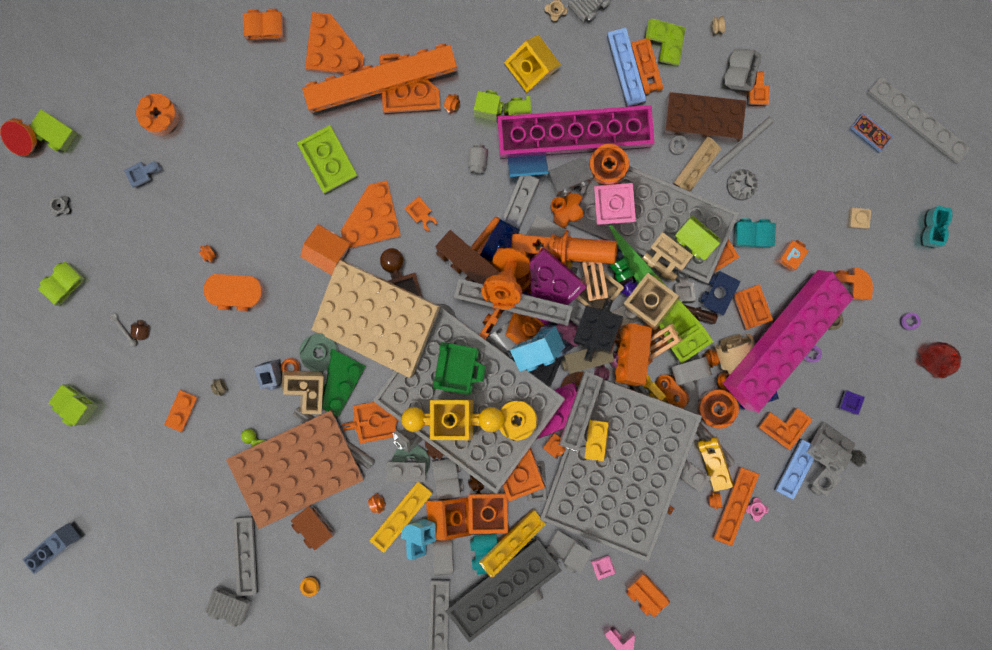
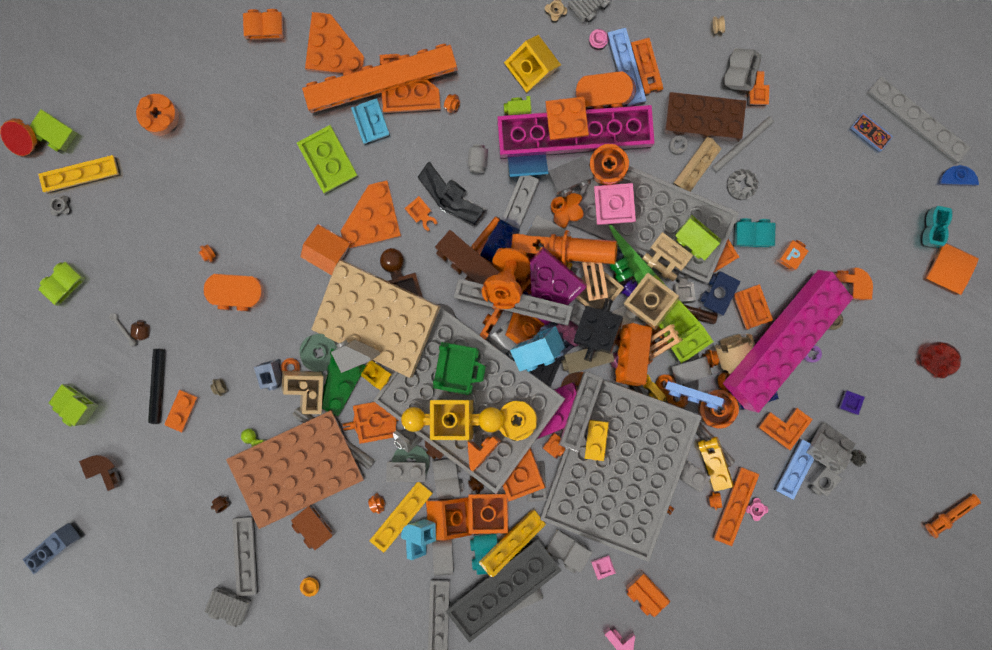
sand blue plate [124,161,162,188] -> none
lime brick [474,90,503,121] -> none
bright pink plate [594,365,609,380] -> none
lime plate [646,19,686,66] -> none
tan plate [849,208,871,229] -> none
medium lavender bush [902,313,921,330] -> none
none -> yellow plate [38,155,119,193]
none -> reddish brown brick [79,454,120,491]
none -> black axle [148,348,164,424]
none -> reddish brown plate [211,496,229,514]
none -> light grey slope [331,340,380,373]
none -> medium azure plate [351,98,390,144]
none -> yellow plate [361,360,391,390]
none -> black plate [418,162,488,225]
none -> orange slope [468,436,501,472]
none -> orange plate [545,97,589,141]
none -> orange brick [576,71,636,109]
none -> bright pink plate [589,29,608,49]
none -> light blue plate [665,381,725,410]
none -> orange pin [925,494,981,539]
none -> orange slope [926,243,979,295]
none -> blue plate [939,165,979,186]

